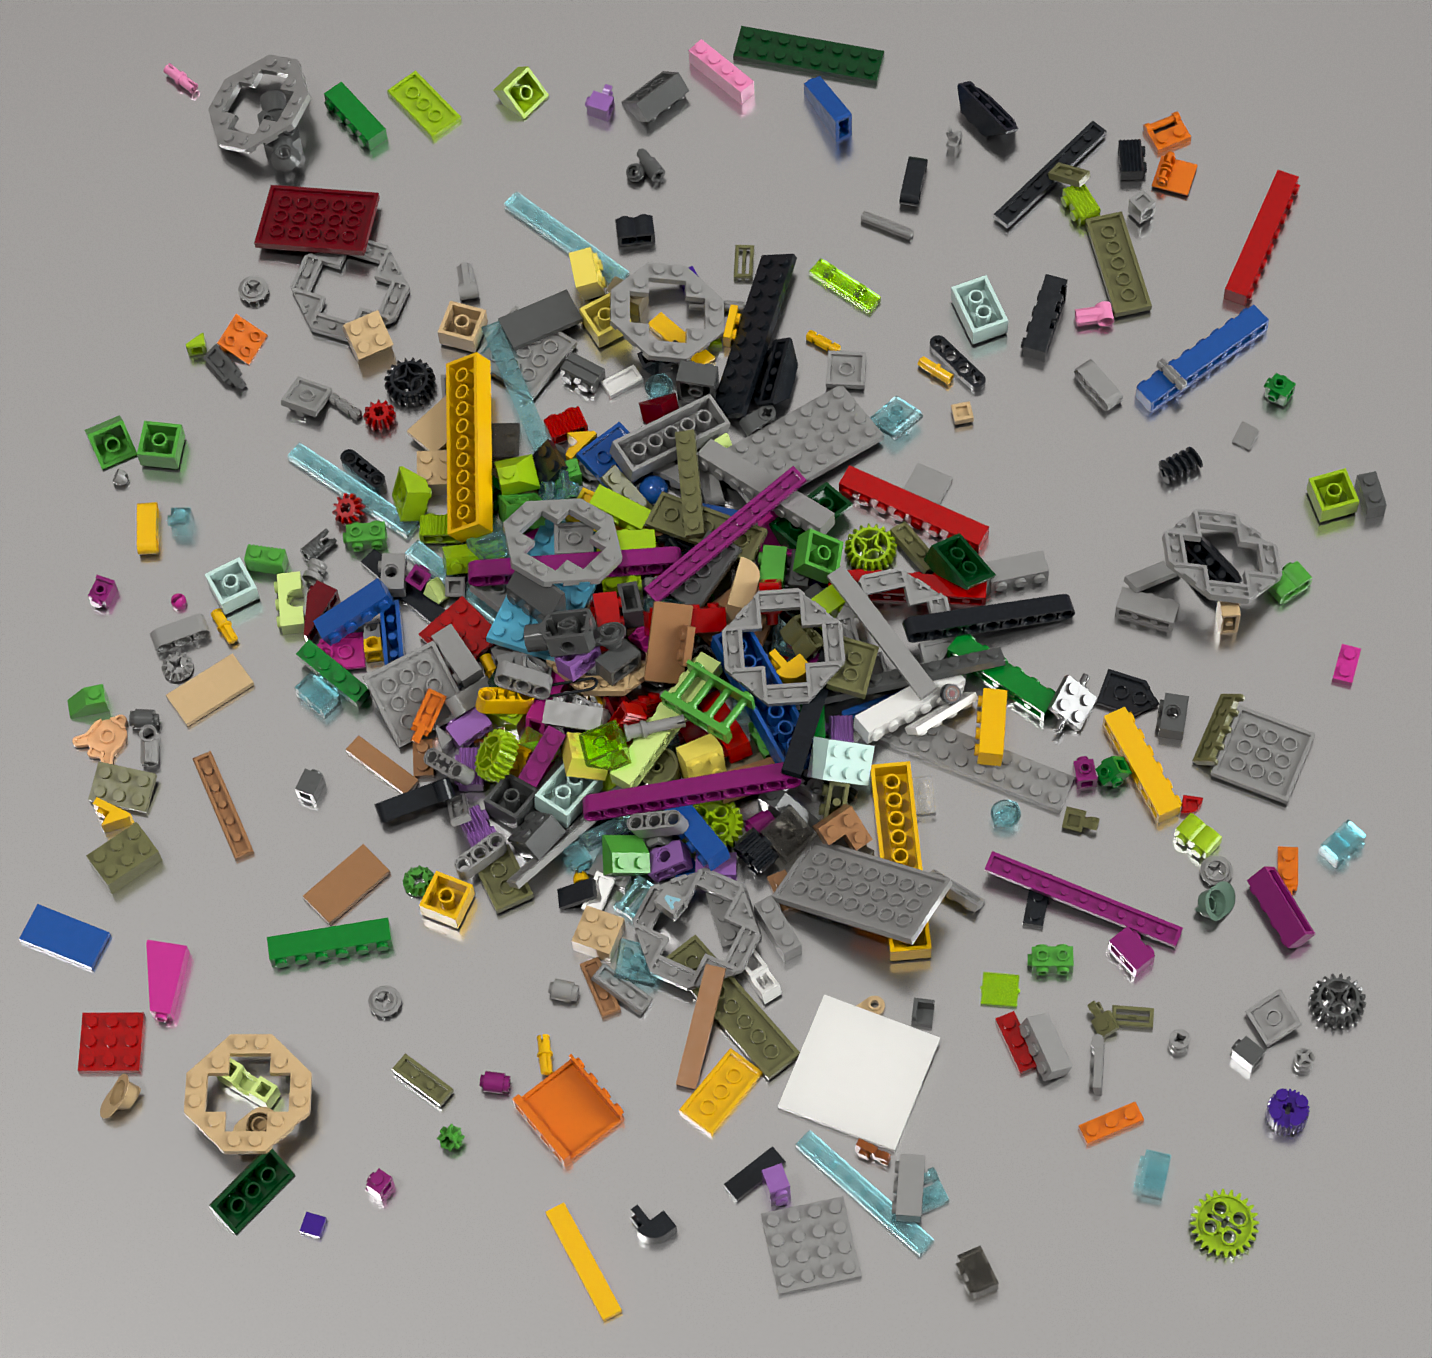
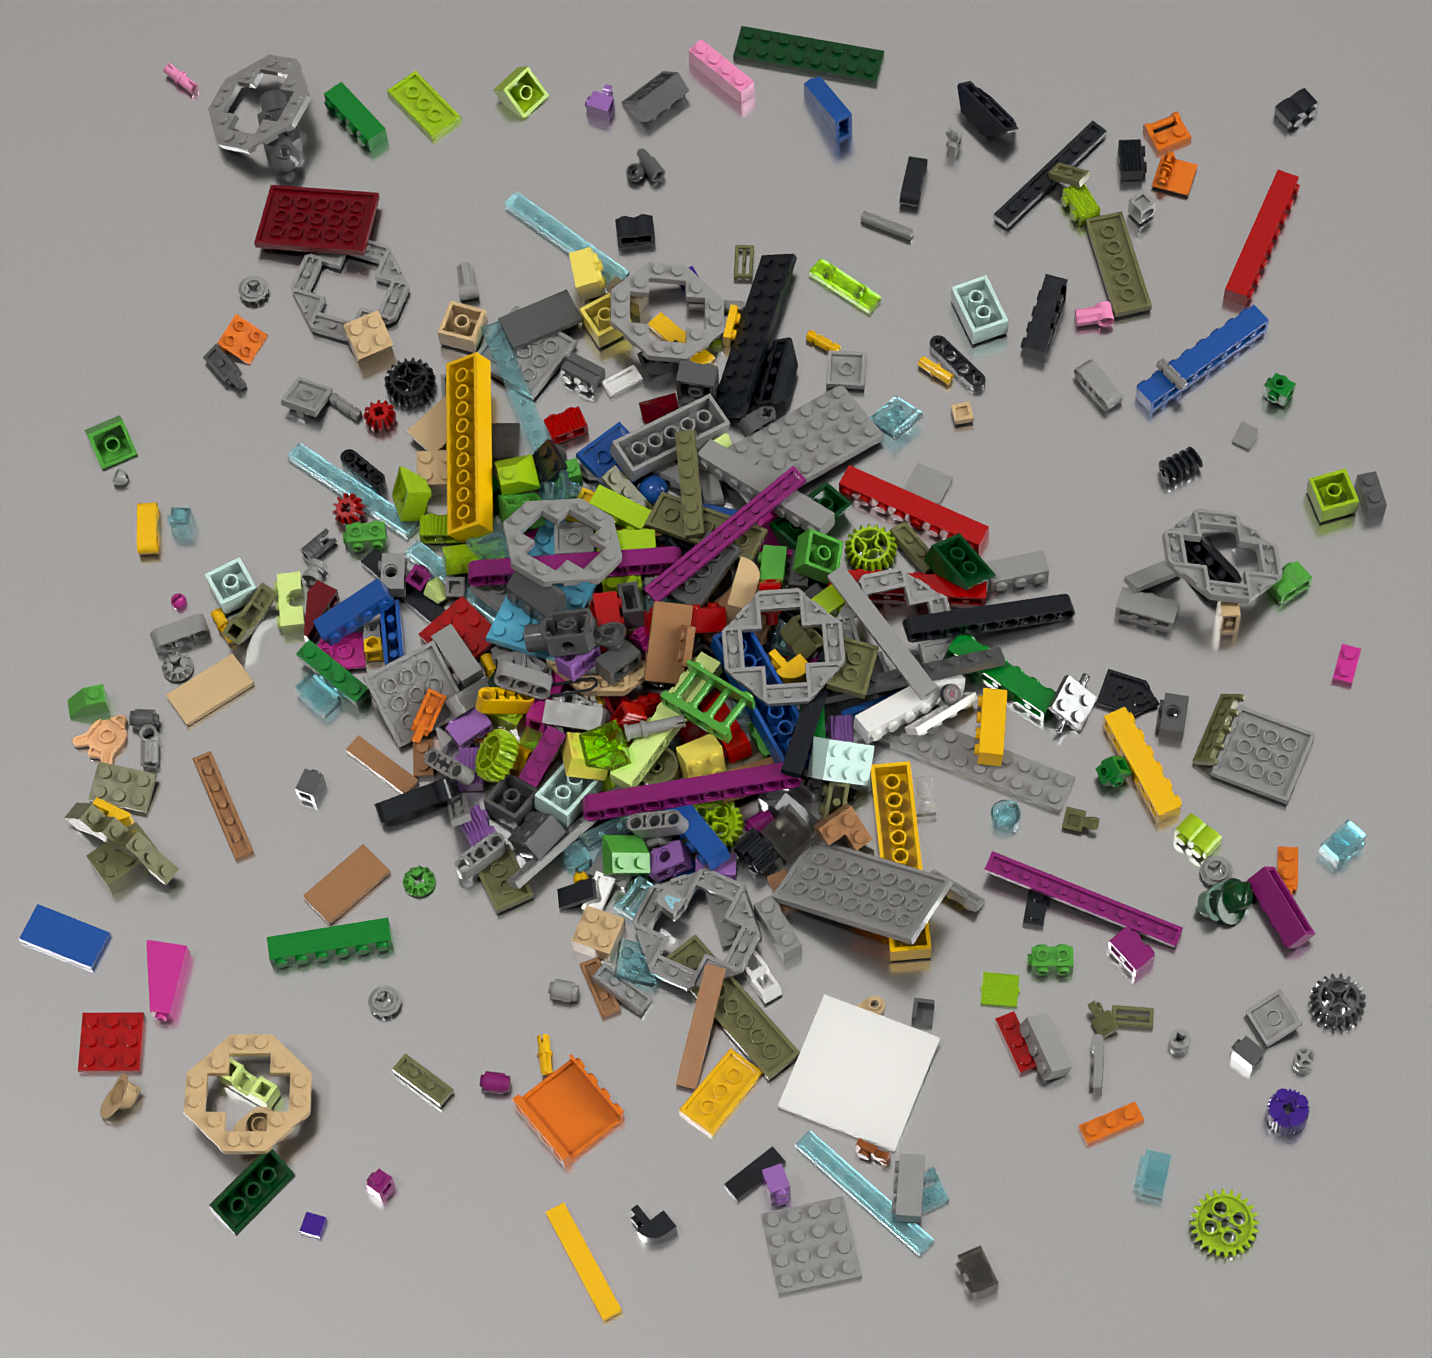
magenta brick [88,575,118,609] -> none
bright green brick [137,421,185,469] -> none
lime slope [186,333,207,356] -> none
bright green brick [244,544,289,574] -> none
yellow brick [419,871,475,929] -> none
bright green gear [437,1124,465,1152] -> none
yellow slope [565,431,597,462] -> none
clear light blue hat [645,373,674,399] -> none
magenta brick [1073,756,1097,789] -> none
red tile [1180,795,1203,816] -> none
none -> olive arch [64,802,179,885]
none -> olive arch [222,583,279,645]
none -> dark green piece [1217,878,1253,925]
none -> black brick [1274,88,1319,129]

